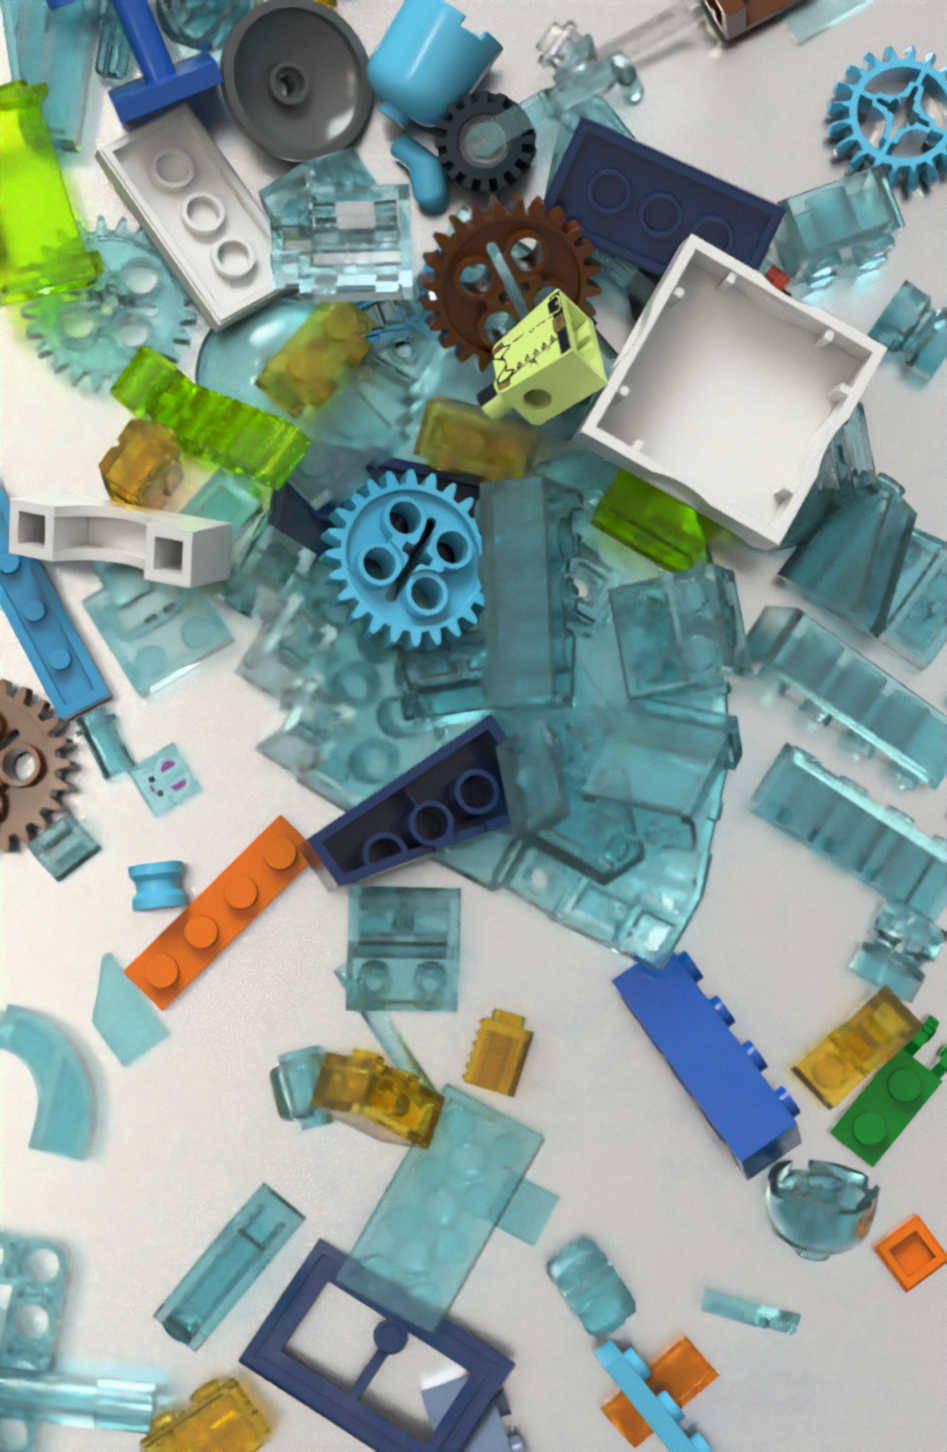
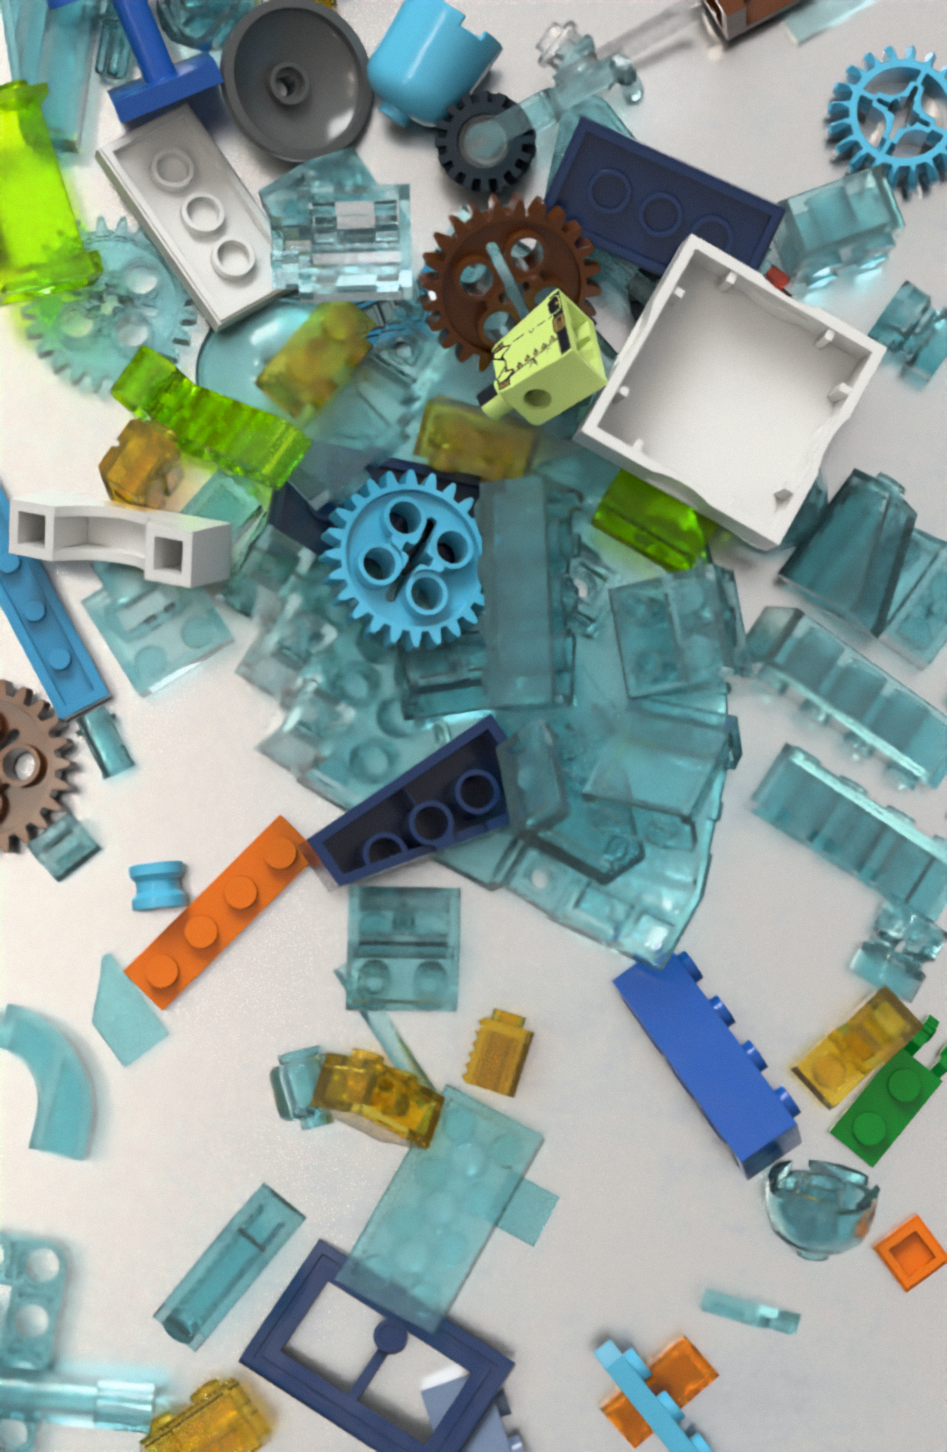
clear light blue tile [126,742,203,819] -> none
medium azure arm [391,134,451,212] -> none
clear light blue gear [547,1238,636,1338] -> none
clear light blue tile [817,401,879,514] -> none

